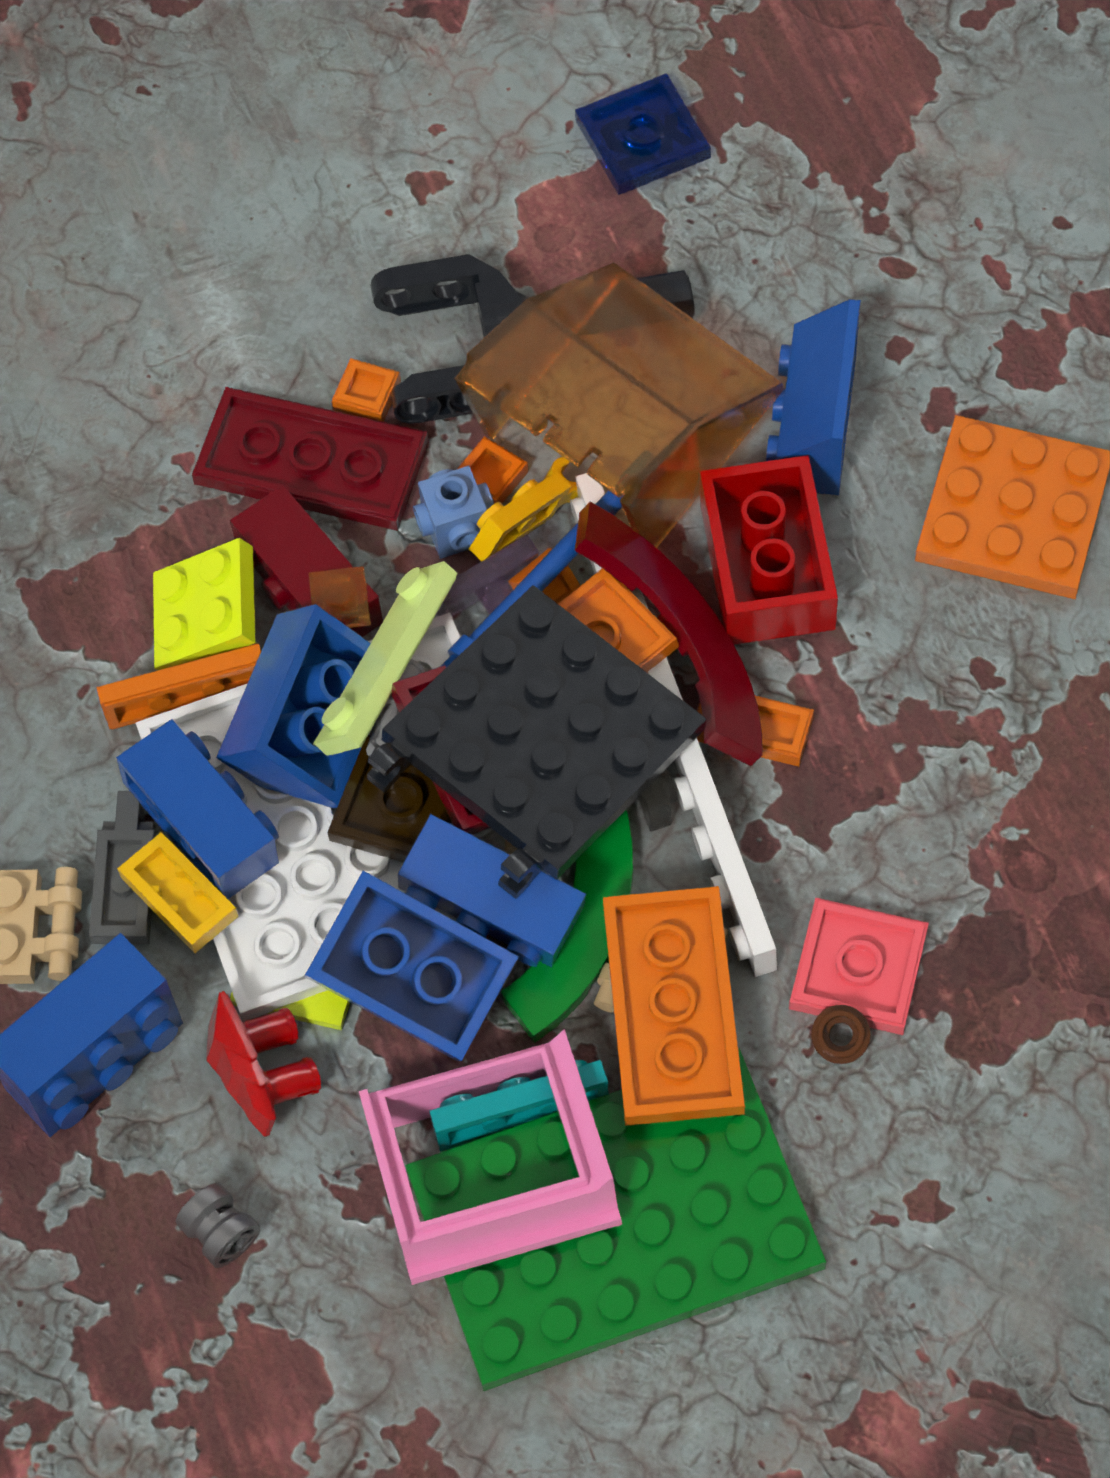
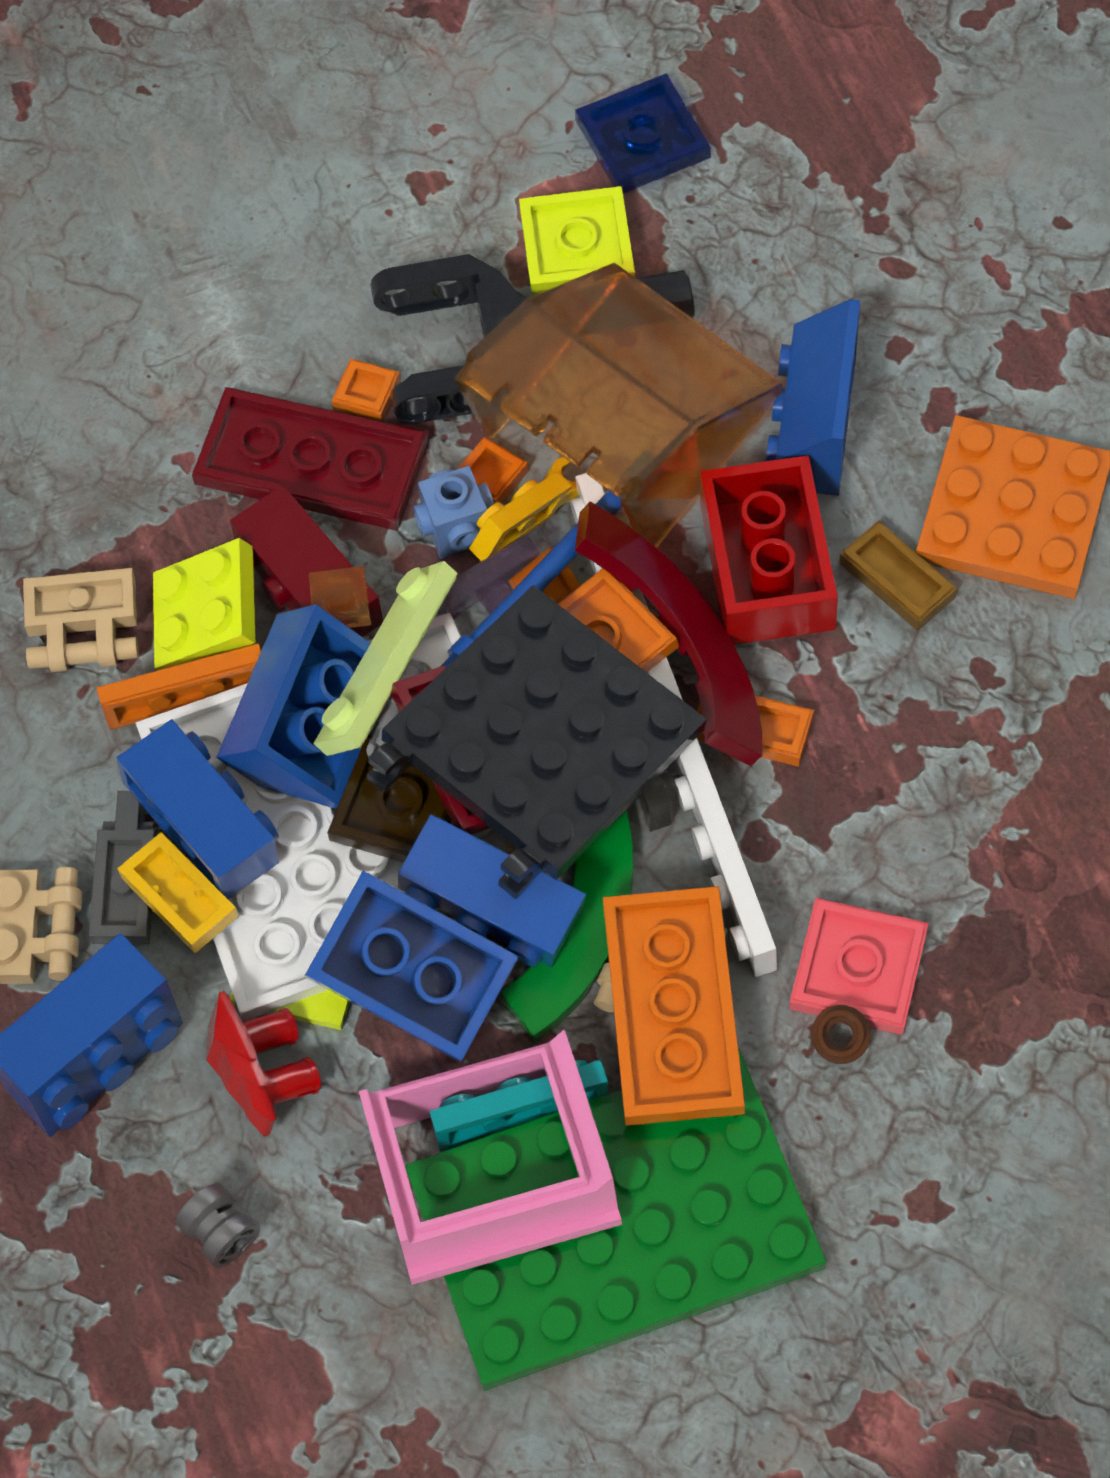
none -> tan plate [23,568,139,673]
none -> neon yellow plate [519,186,635,296]
none -> pearl gold tile [839,520,958,631]

